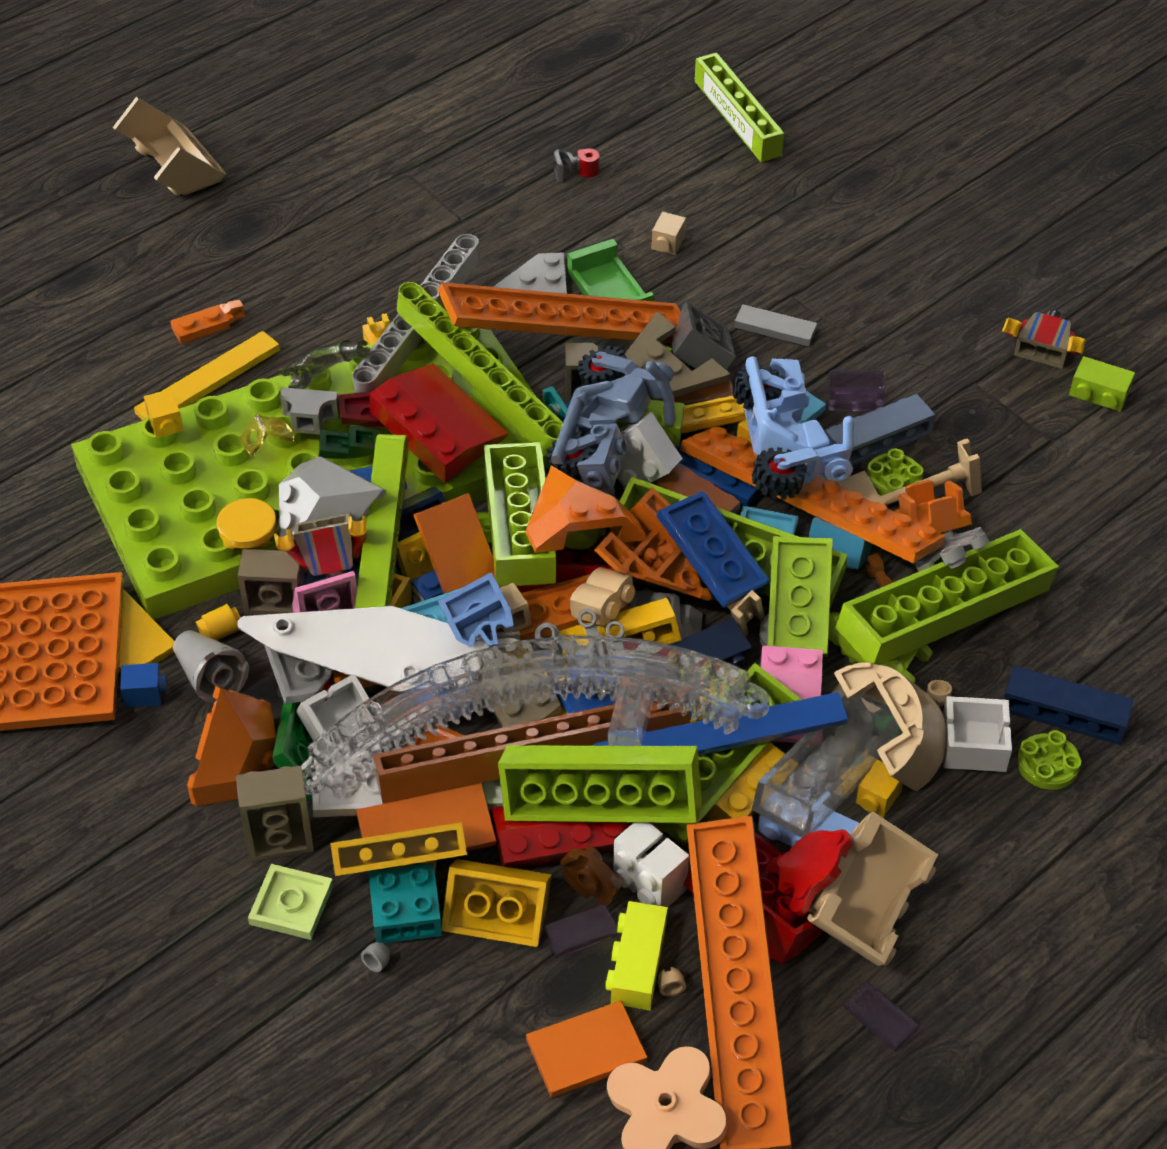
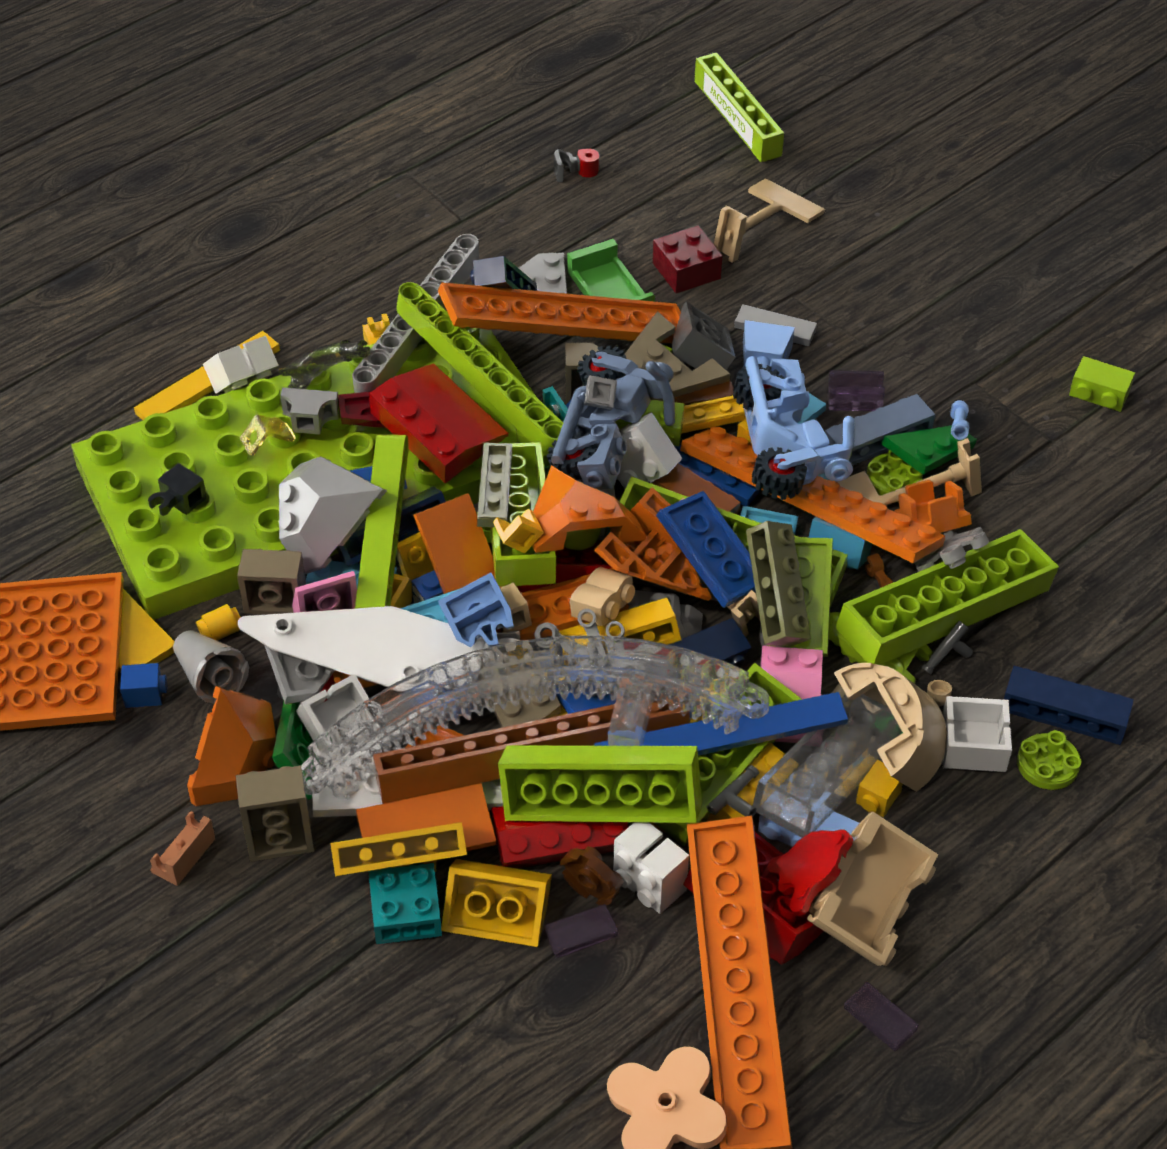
tan windscreen [113,97,226,196] -> none
yellow brick [144,389,184,438] -> none
orange hinge [170,300,245,344] -> none
yellow tile [217,498,277,549] -> none
yellowish green plate [248,864,333,940] -> none
torso [274,513,367,578] -> none
dark green slope [318,426,379,459] -> none
light grey hinge [361,942,390,972] -> none
orange tile [526,1000,647,1098] -> none
neon yellow brick [606,901,668,1011] -> none
tan brick [651,211,686,255] -> none
tan hinge [658,967,686,996] -> none
torso [1002,310,1086,369] -> none
none -> black brick [148,463,207,516]
none -> nougat hinge [150,811,215,886]
none -> white piece [203,336,279,394]
none -> brick [470,256,537,291]
none -> tile [477,443,512,527]
none -> yellow panel [493,509,544,553]
none -> light grey tile [584,375,617,410]
none -> dark red brick [652,225,722,294]
none -> dark grey piece [707,765,759,817]
none -> tan piece [714,178,825,263]
none -> light blue torso [743,320,795,368]
none -> olive brick [746,521,811,647]
none -> green wing [882,425,977,475]
none -> dark grey piece [922,621,973,674]
none -> light blue bar [950,400,970,440]

